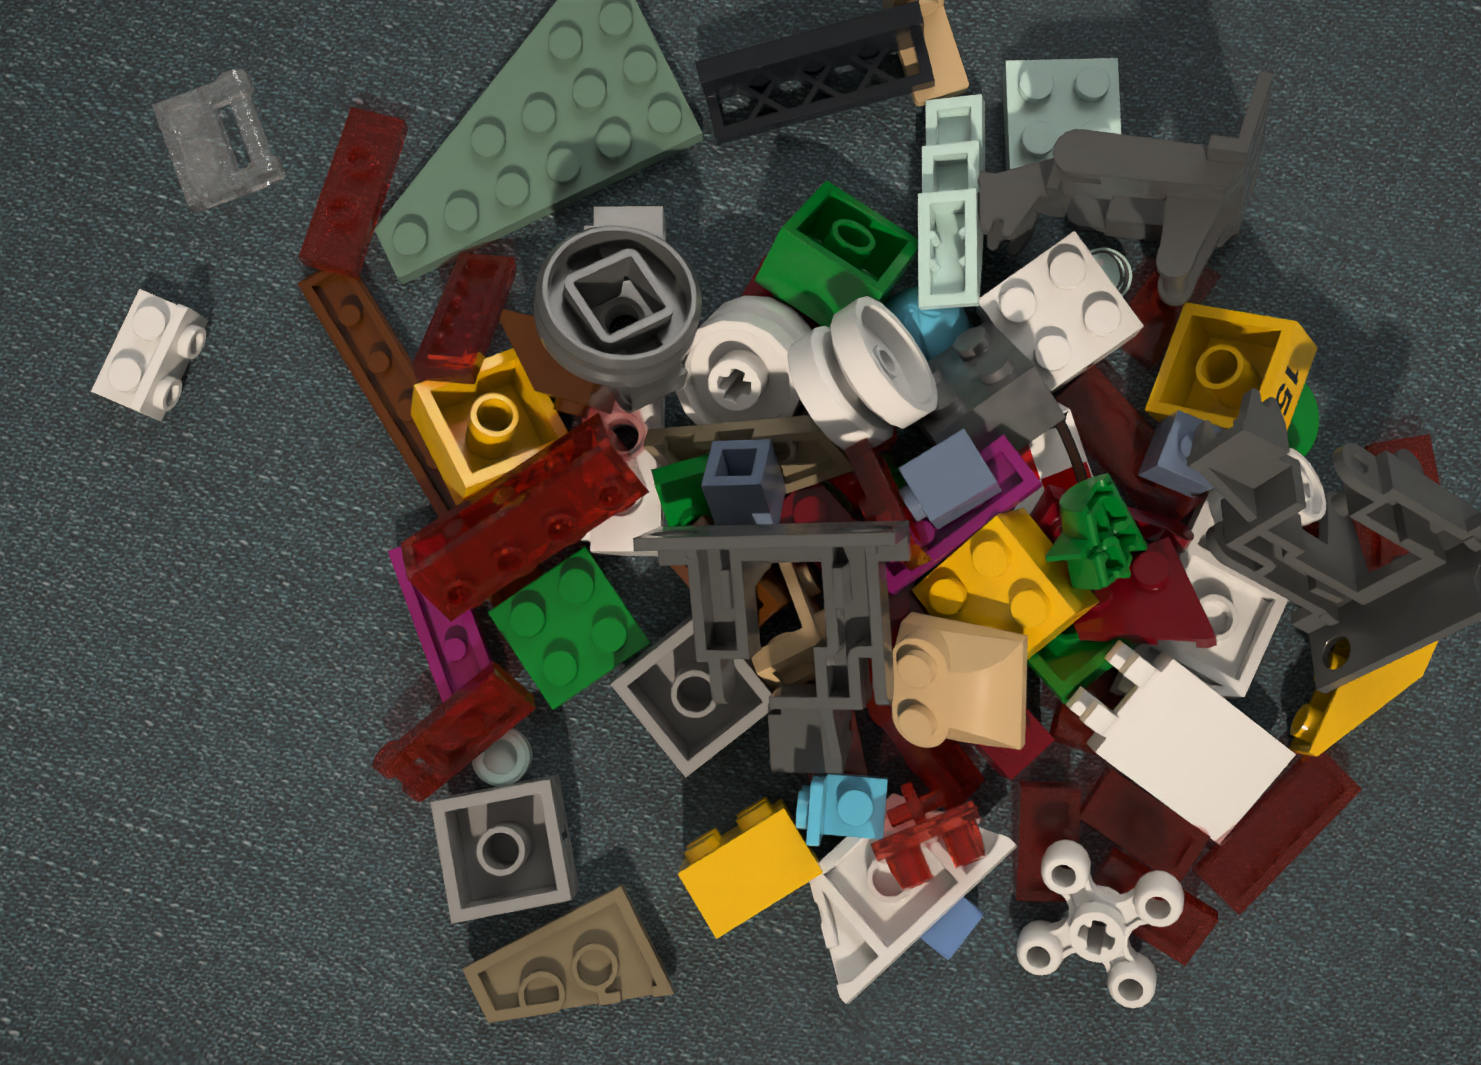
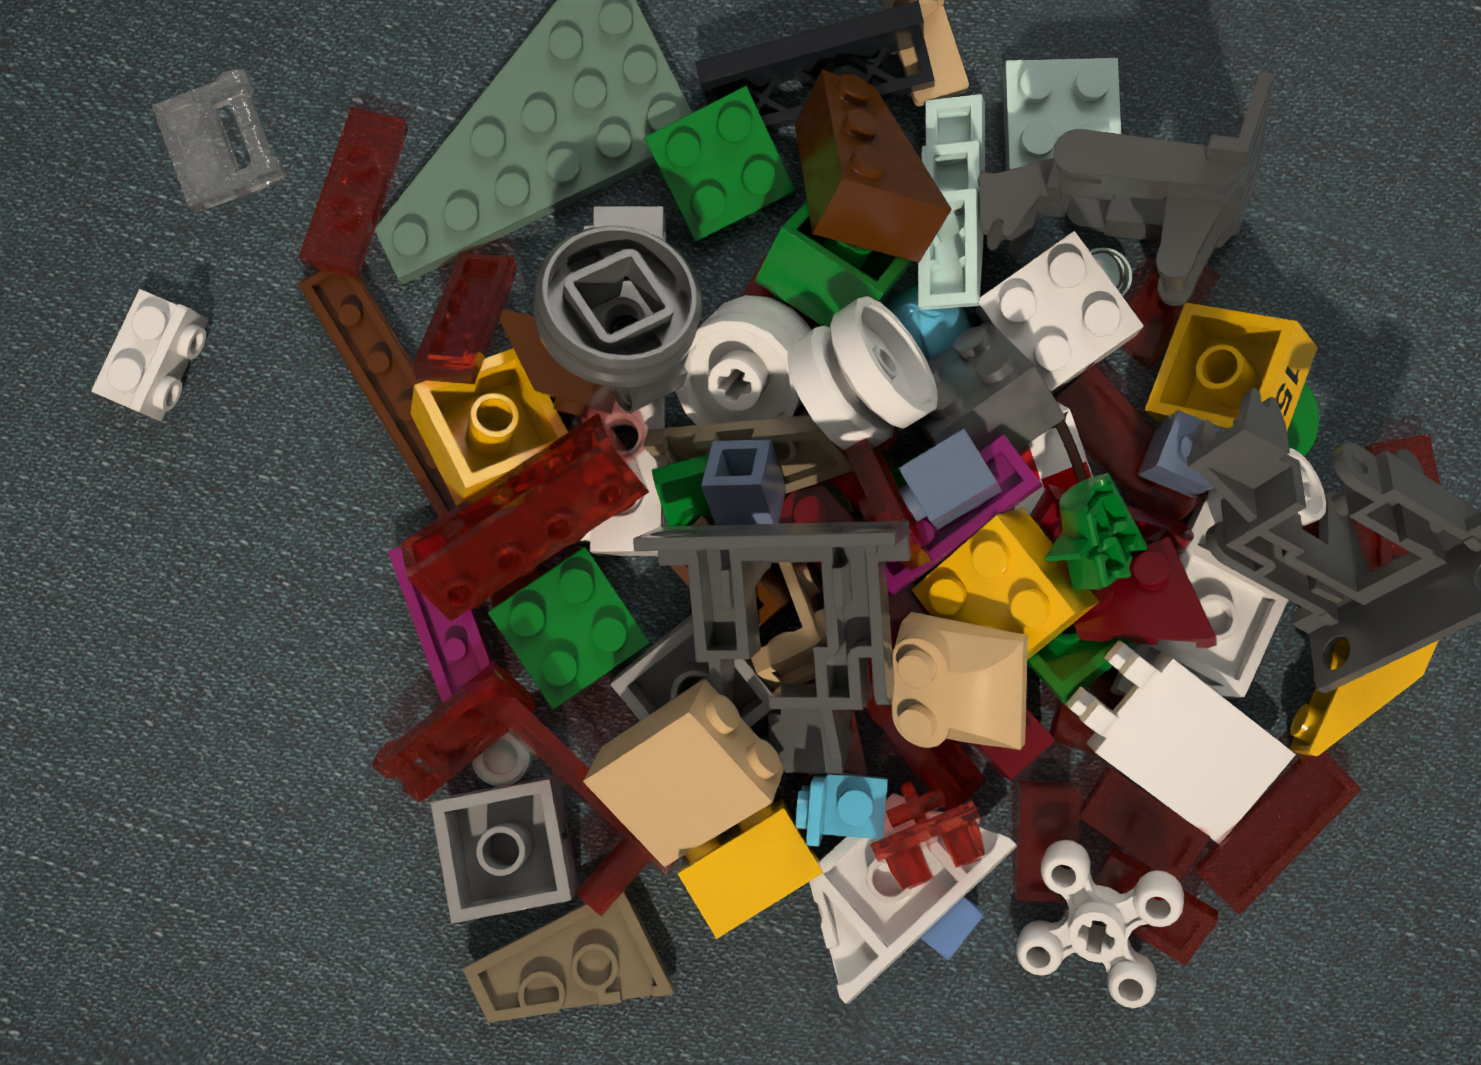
none -> clear red piece [483,690,681,917]
none -> tan brick [583,679,785,867]
none -> green plate [643,86,795,242]
none -> reddish brown wedge [795,70,952,263]

